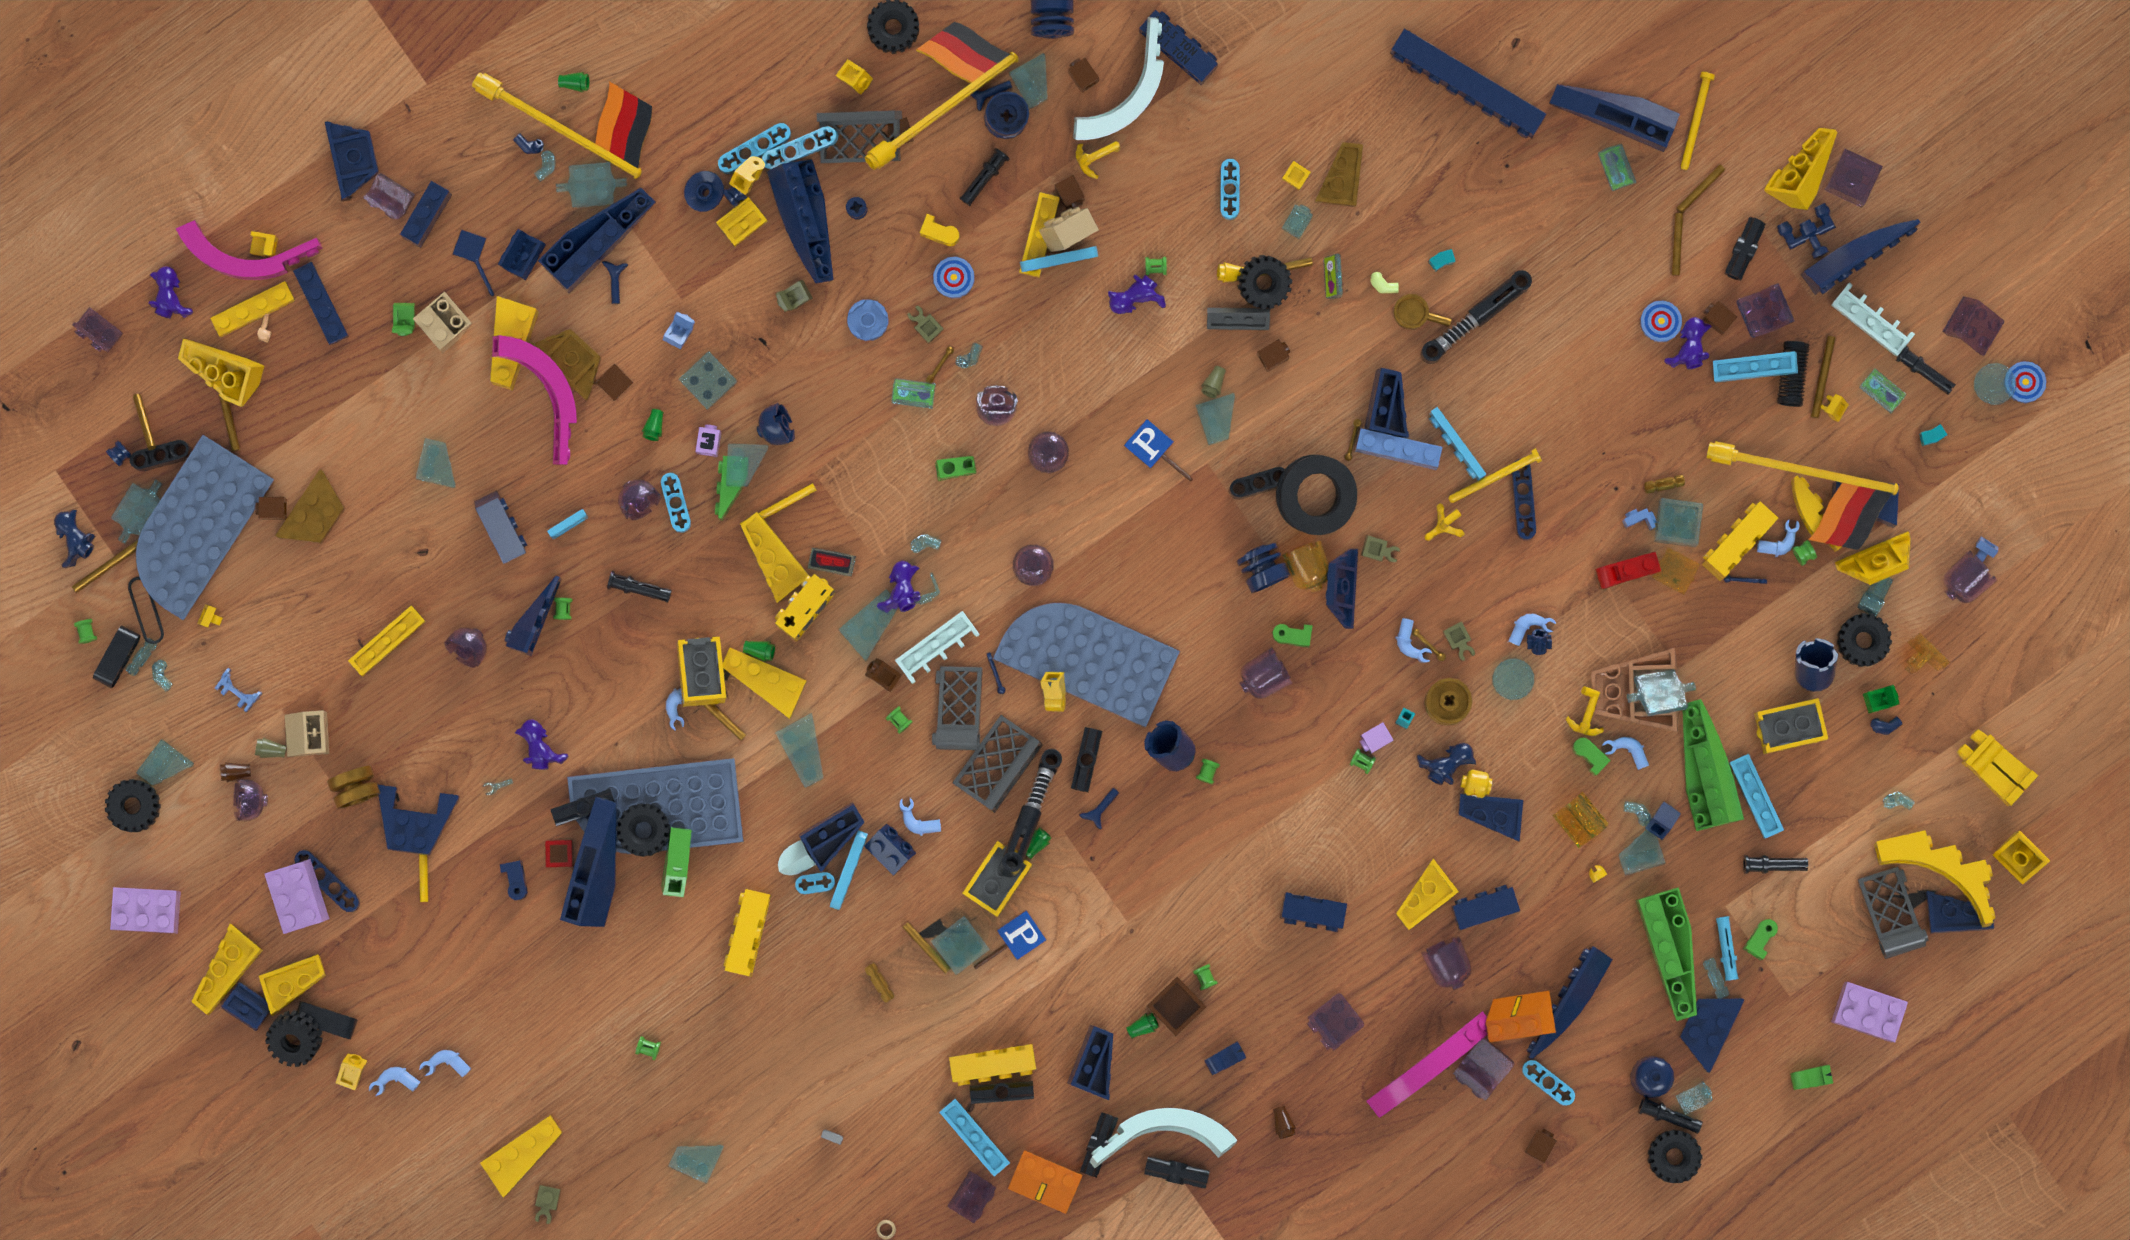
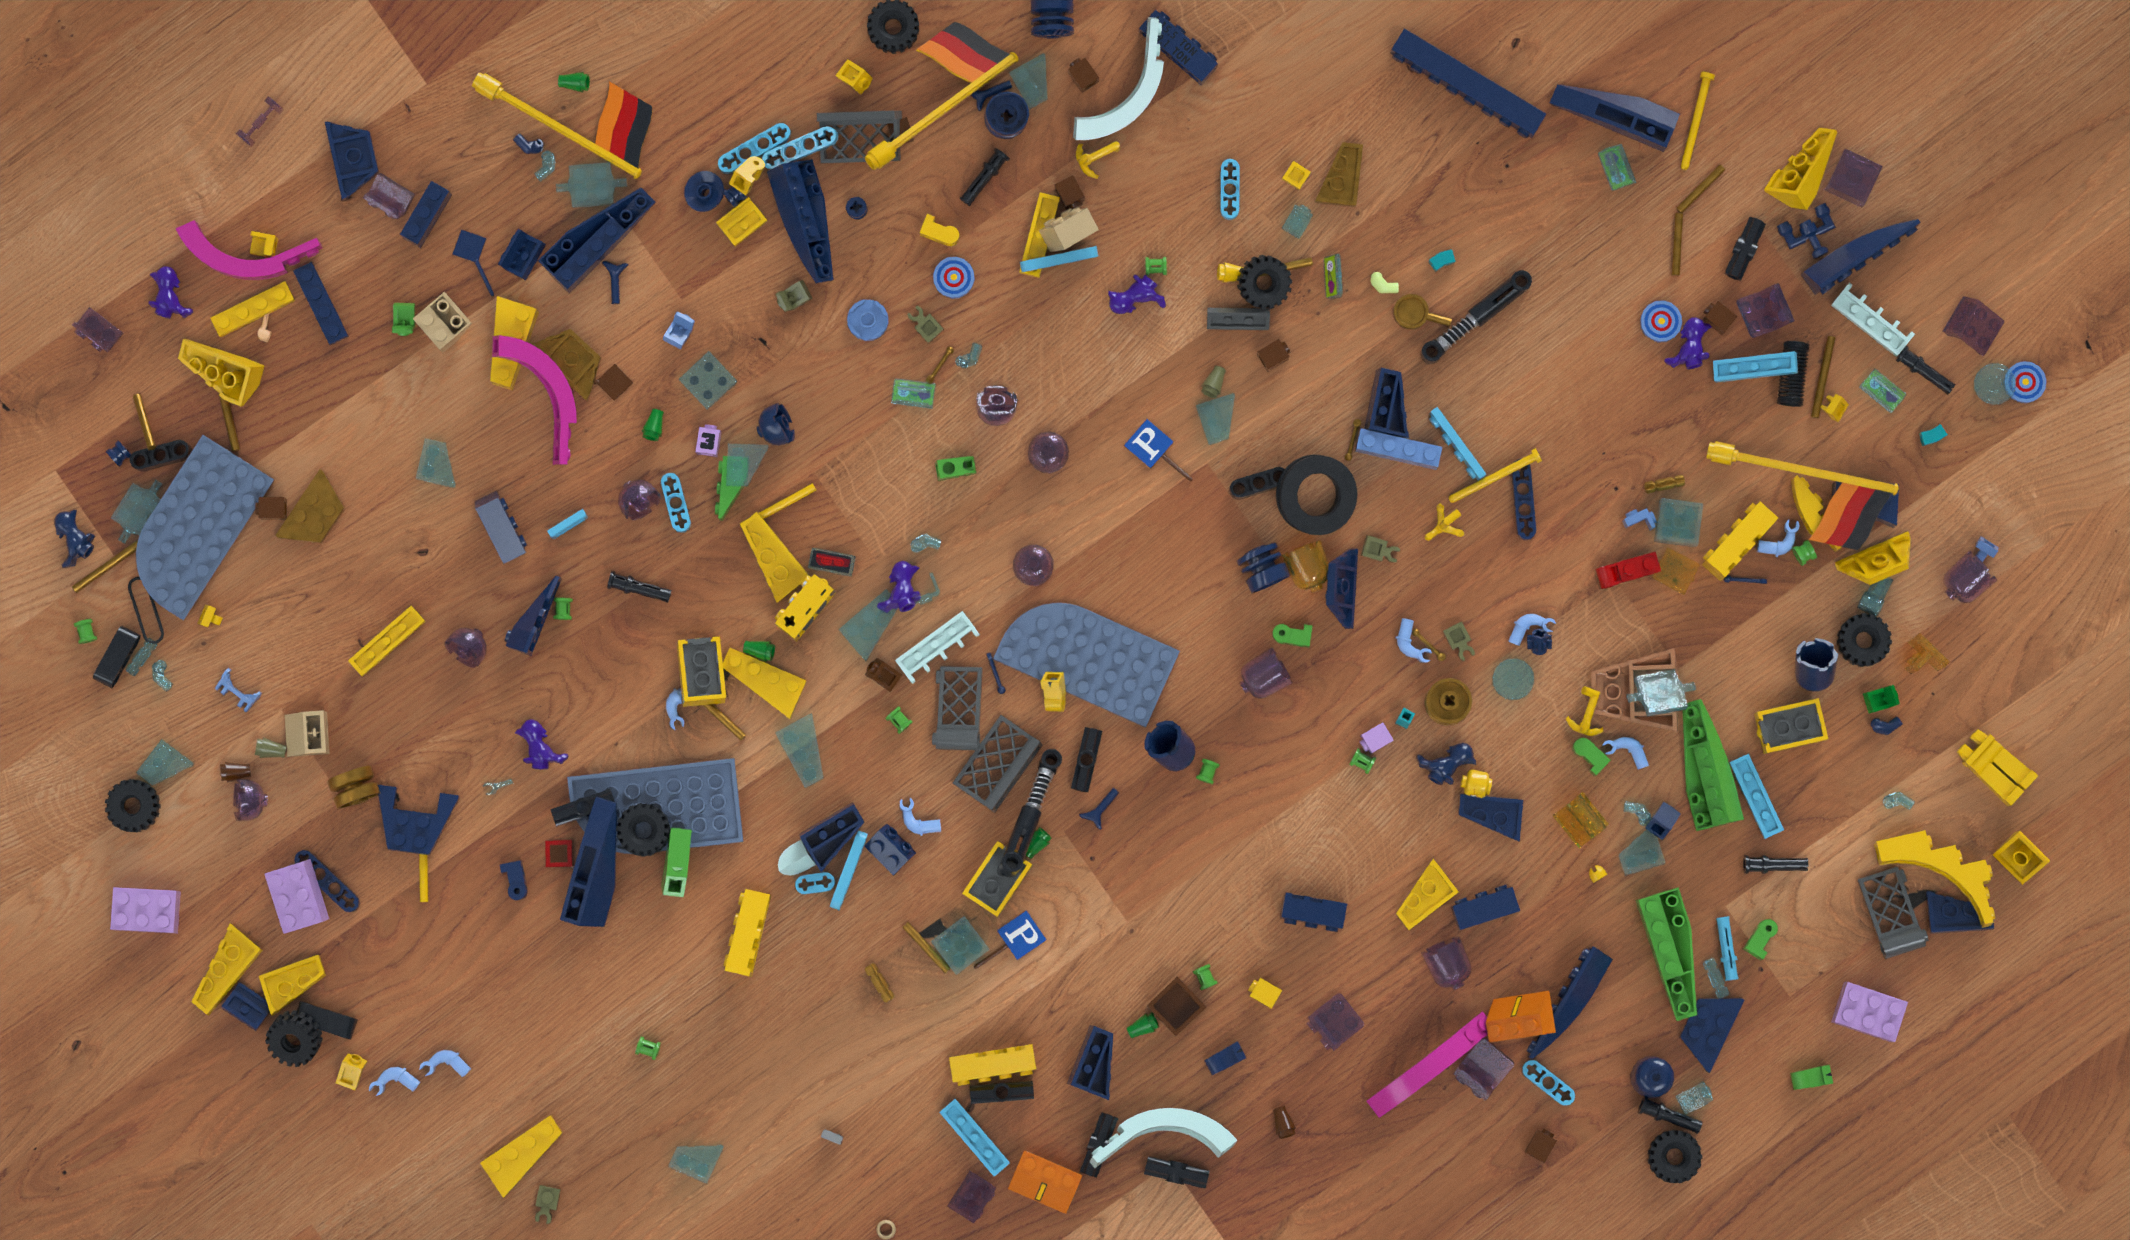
none -> wheel [235,96,284,147]
none -> yellow brick [1248,978,1282,1009]

